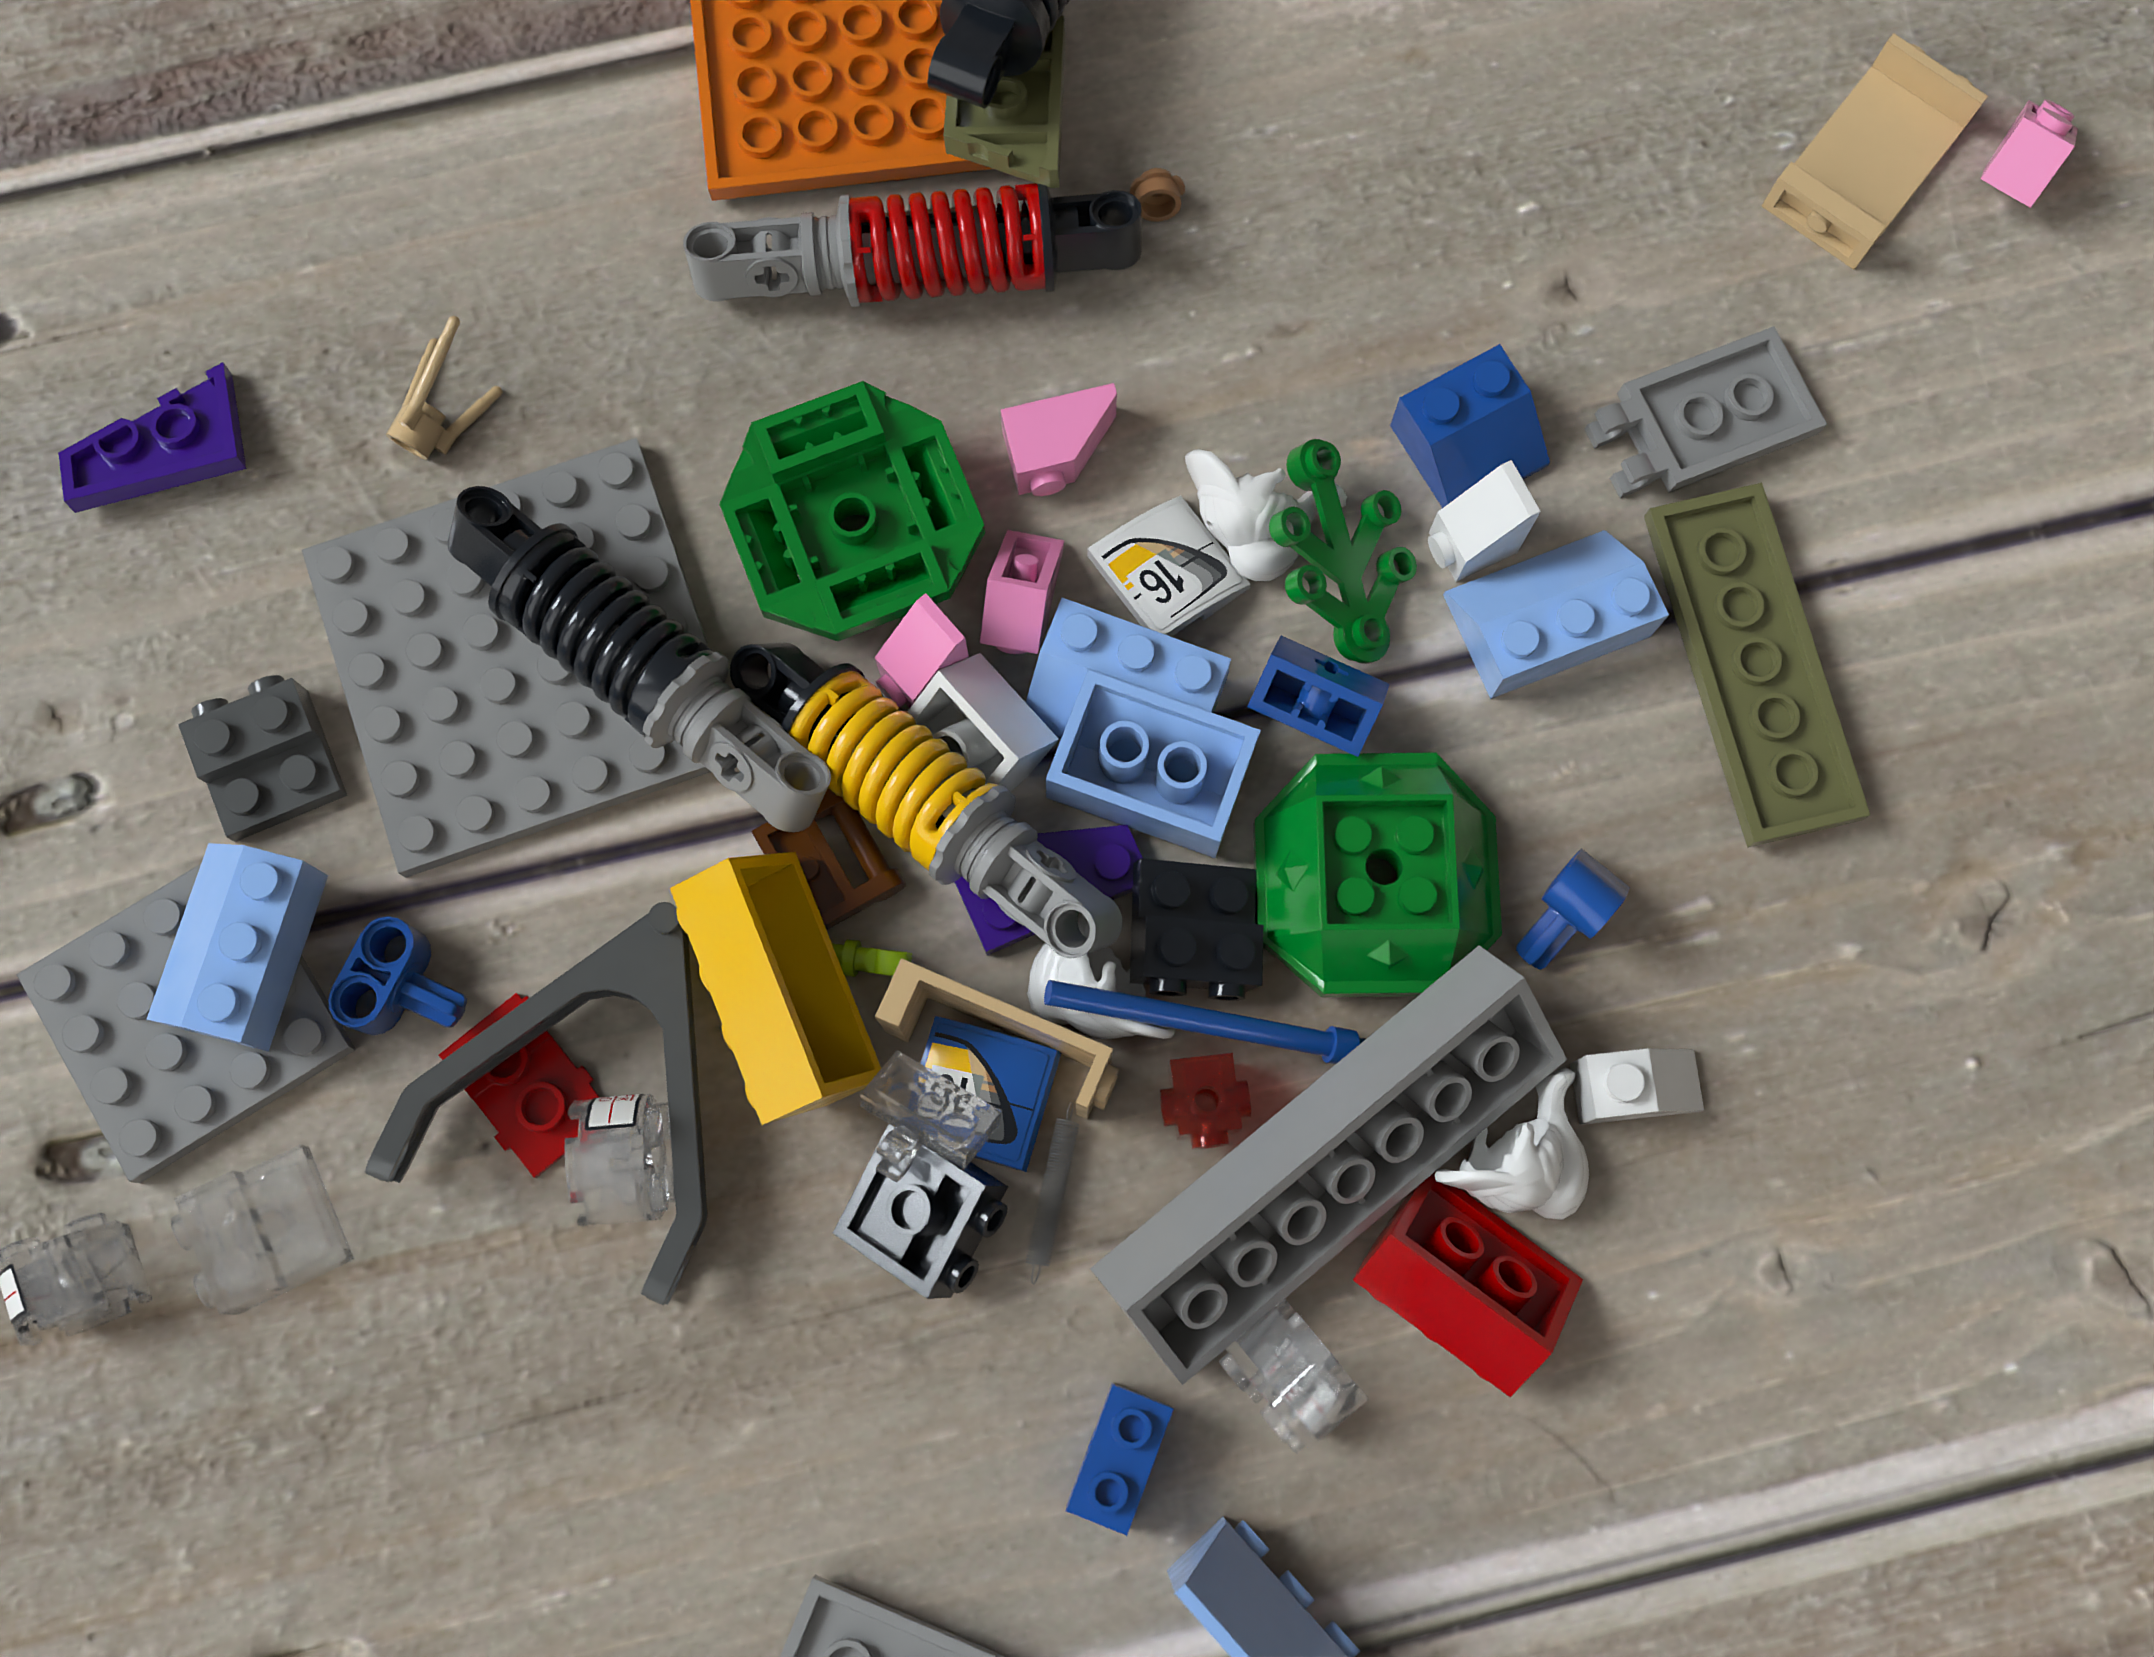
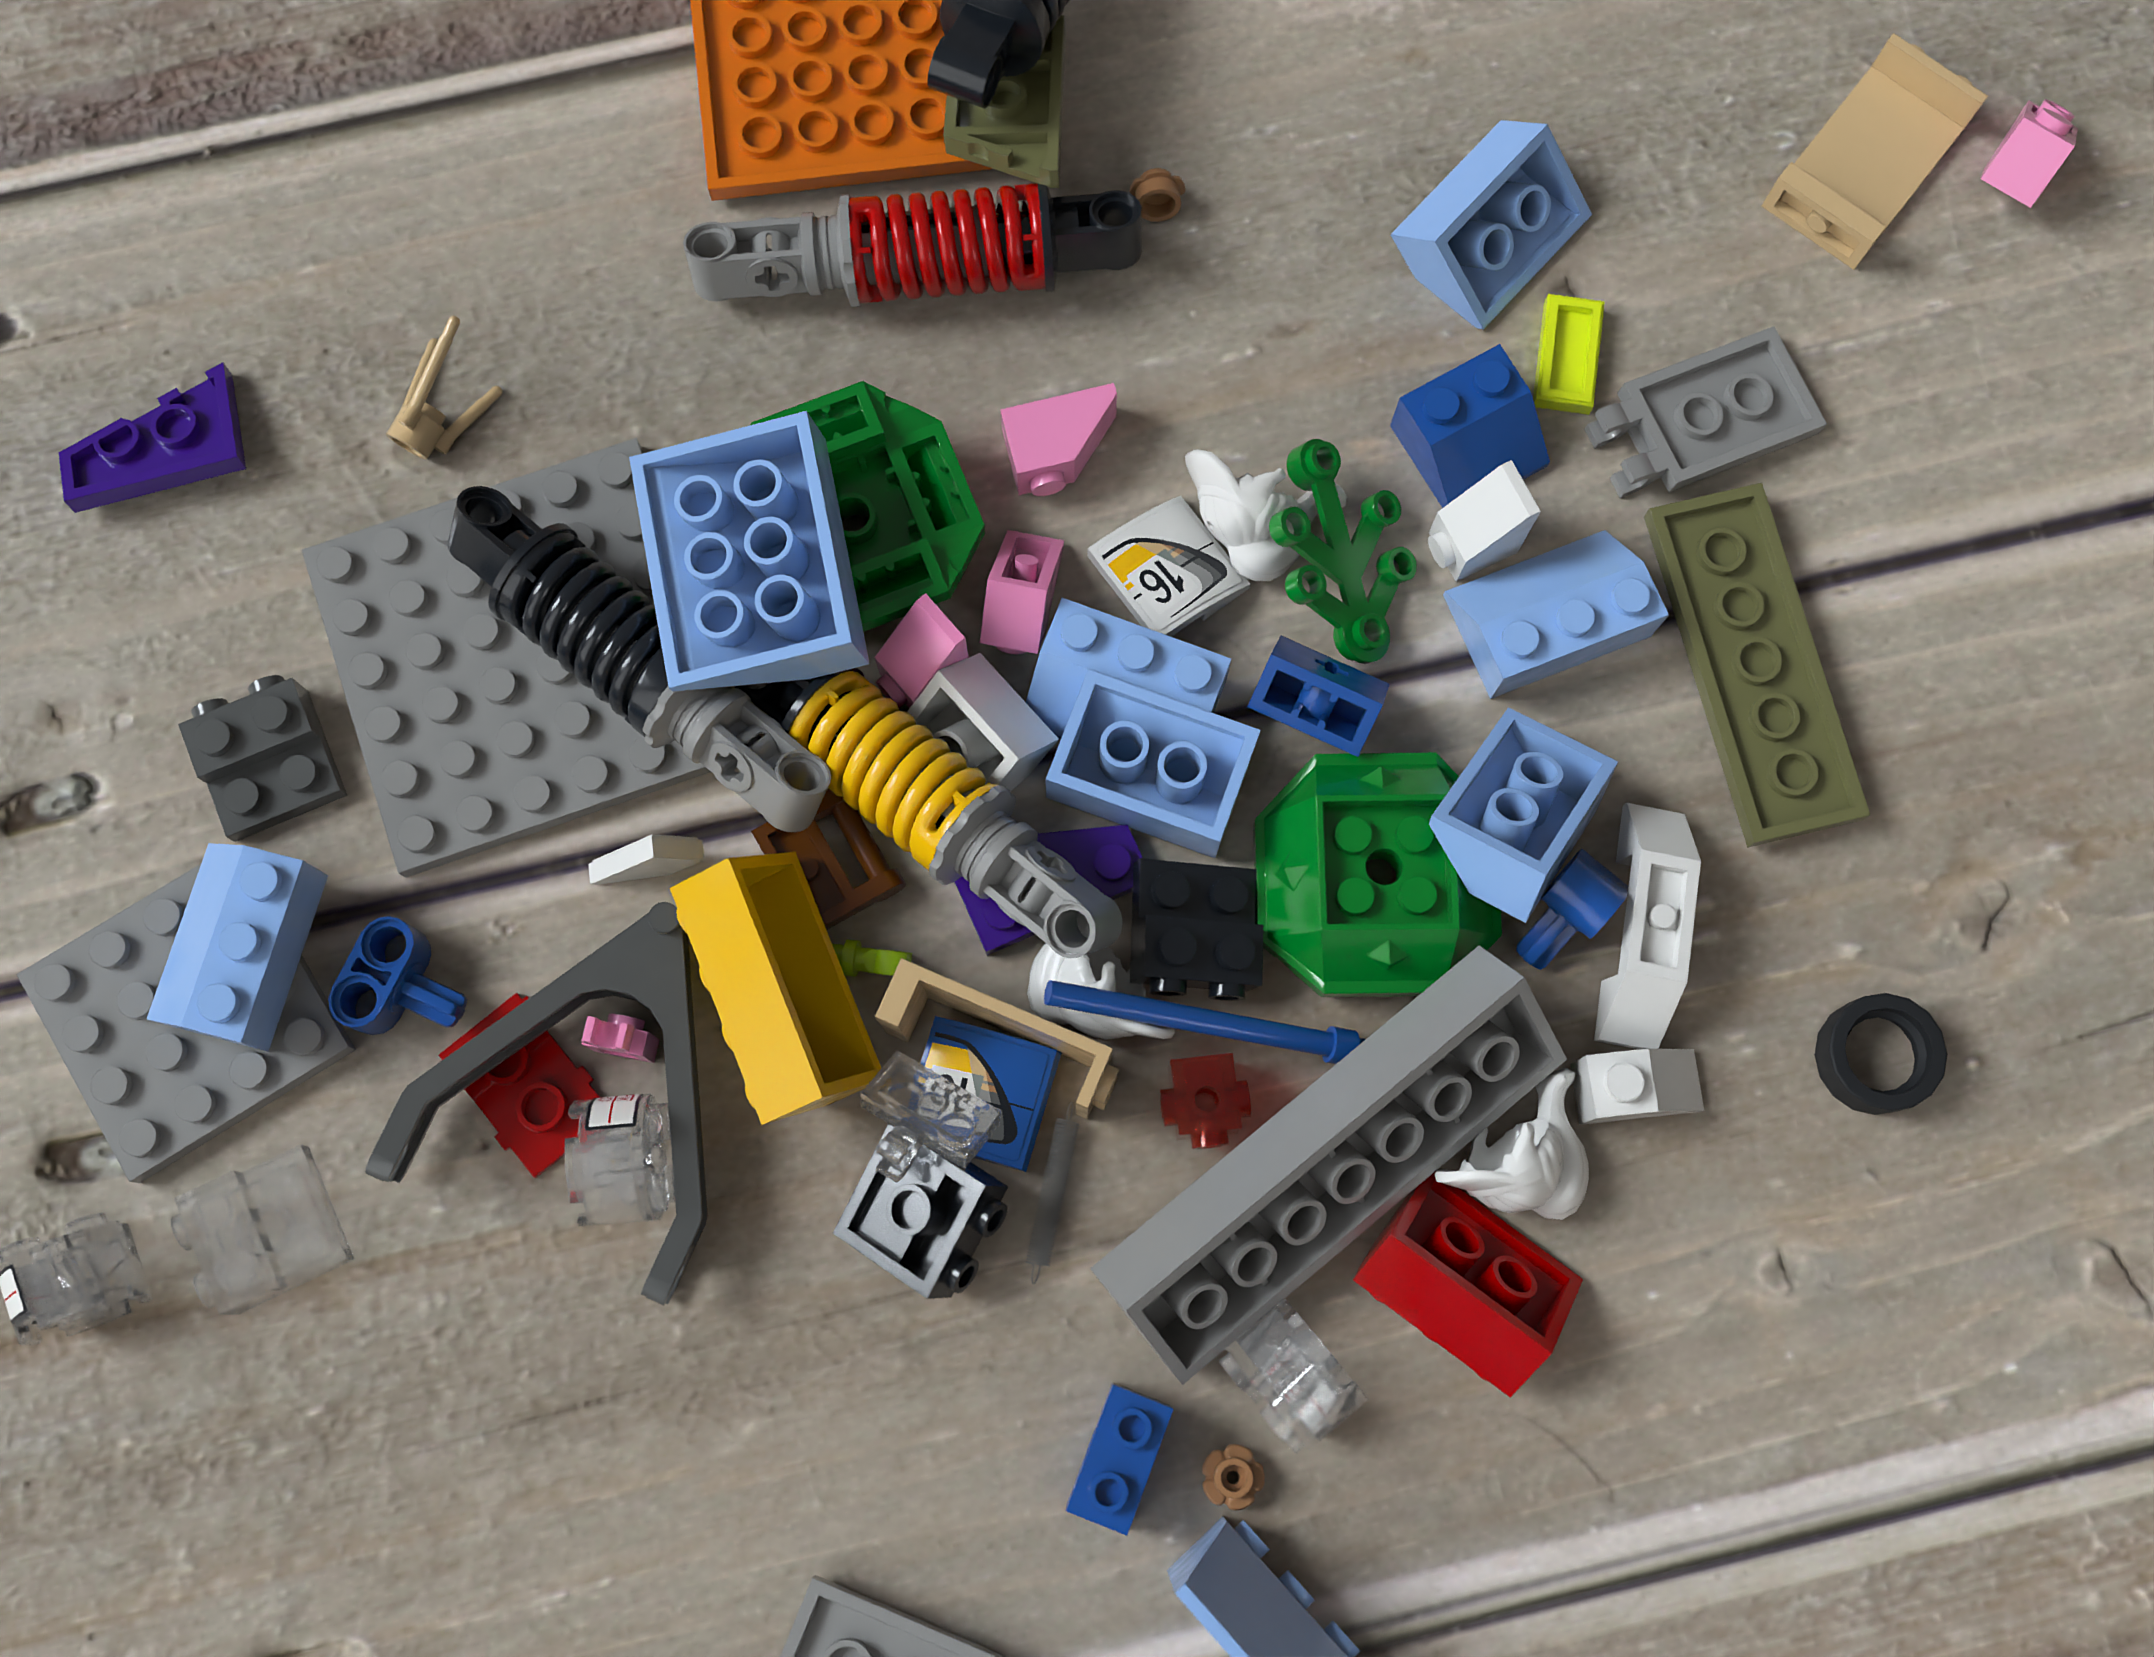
none -> bright pink plate [581,1013,660,1063]
none -> white tile [588,834,705,885]
none -> light blue slope [629,411,869,692]
none -> medium nougat plate [1202,1444,1265,1510]
none -> light blue slope [1390,120,1592,330]
none -> light blue slope [1429,707,1618,923]
none -> neon yellow tile [1533,294,1605,415]
none -> white slope [1594,803,1701,1049]
none -> black tyre [1814,993,1948,1115]

